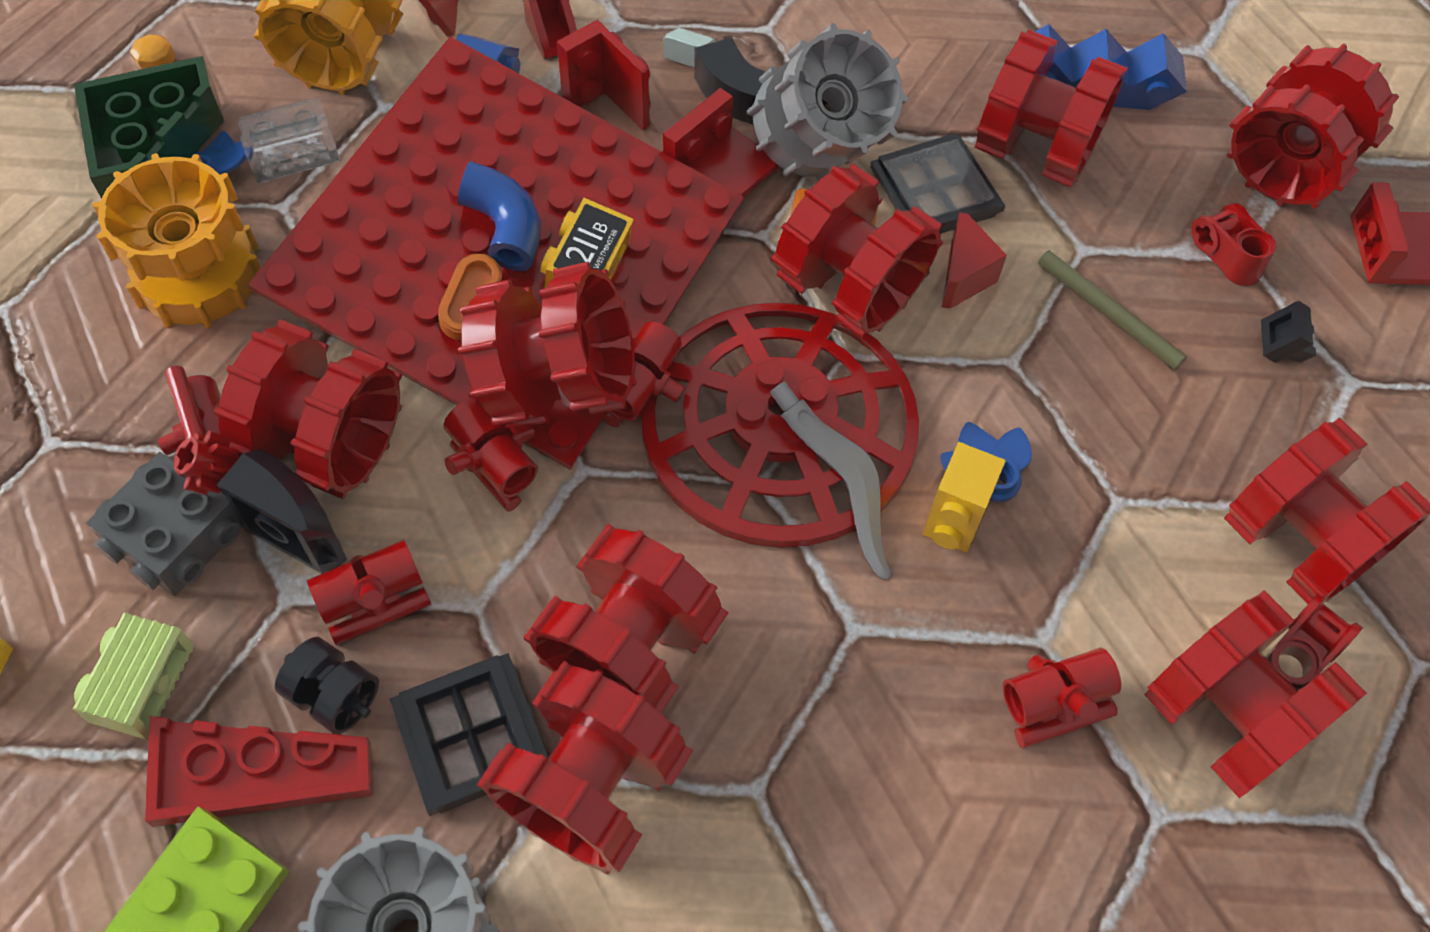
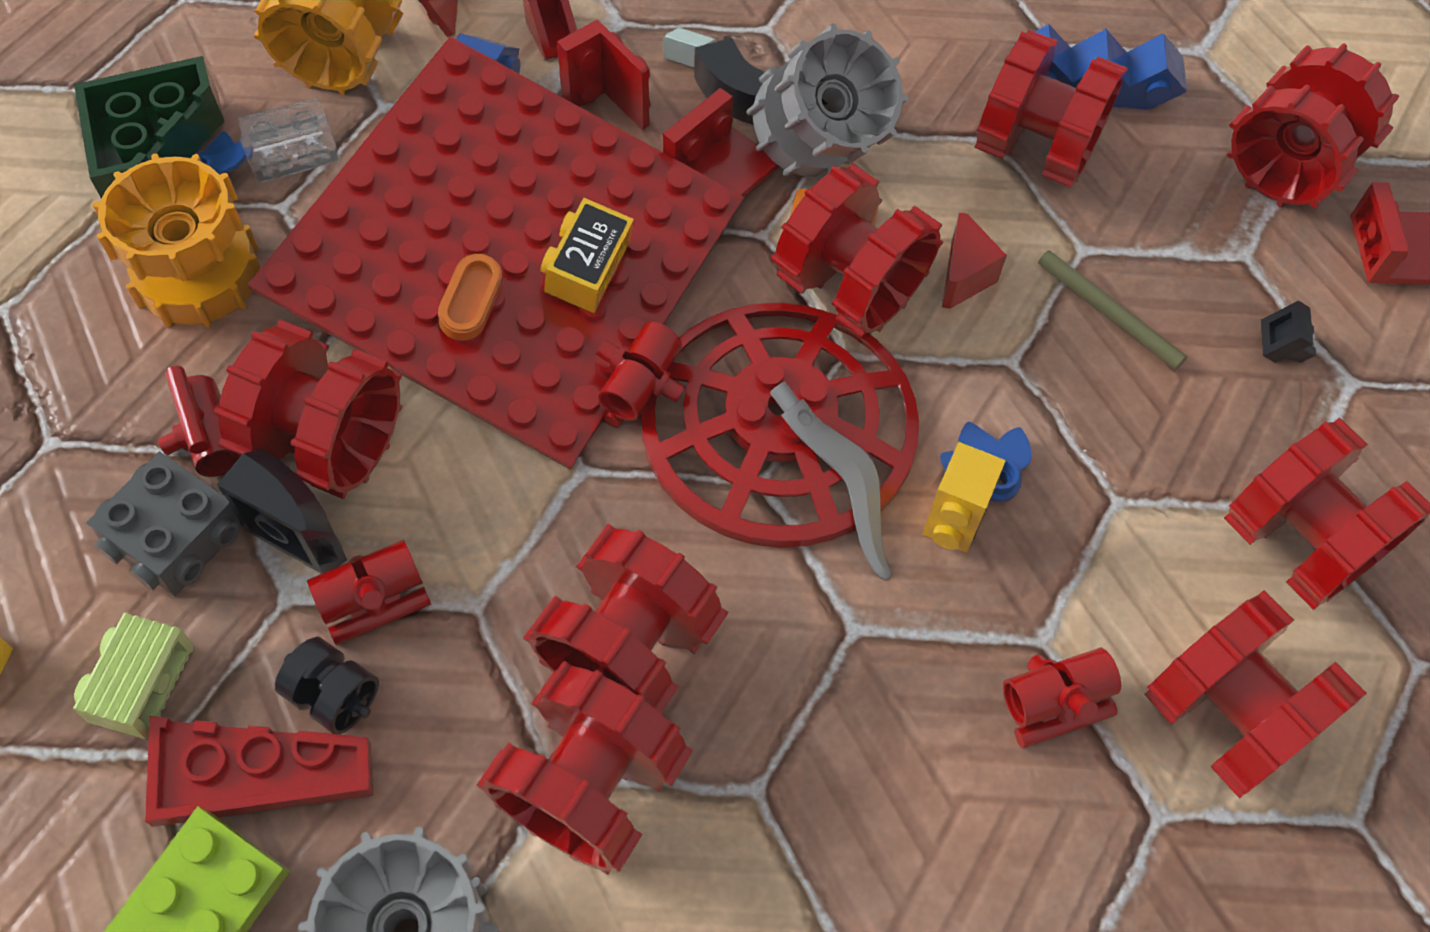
light orange tile [130,34,176,70] -> none
red gear [174,430,240,496] -> none
black piece [389,653,549,816] -> none
red pin [443,399,538,512] -> none
blue cylinder [457,161,541,271] -> none
red piece [458,262,637,429] -> none
clear piece [870,134,1005,234] -> none
red piece [1191,202,1276,286] -> none
red piece [1265,593,1363,691] -> none

